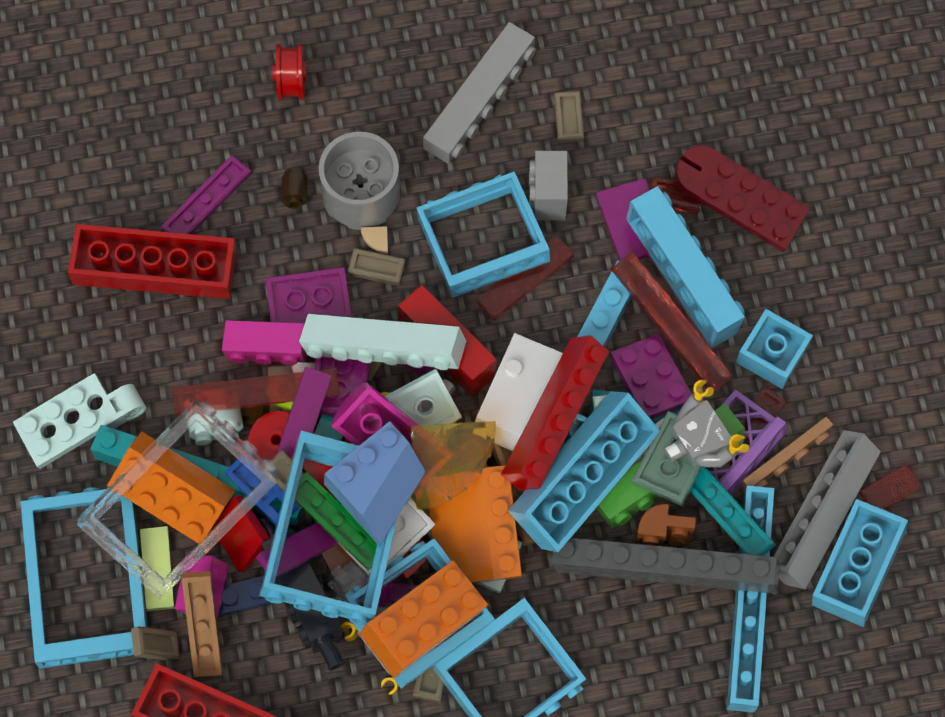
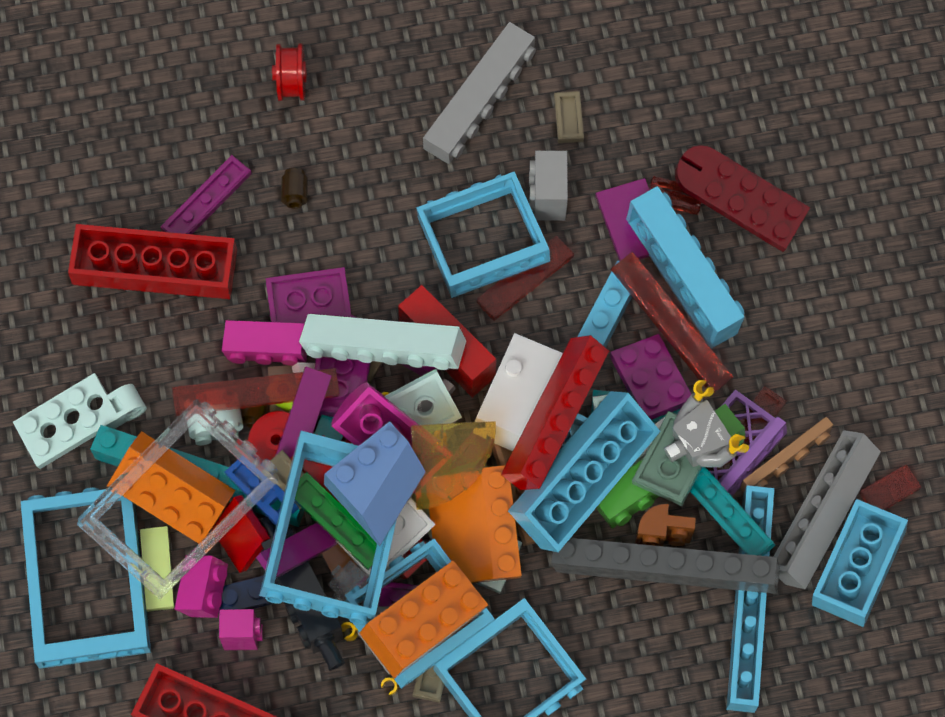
dark tan tile [131,626,180,661] -> none
medium nougat plate [182,571,223,677] -> none
light grey brick [319,132,400,230] -> none
dark tan tile [348,248,405,286] -> none
tan tile [361,226,388,254] -> none
medium azure brick [736,309,813,389] -> none
none -> dark pink brick [219,609,263,650]

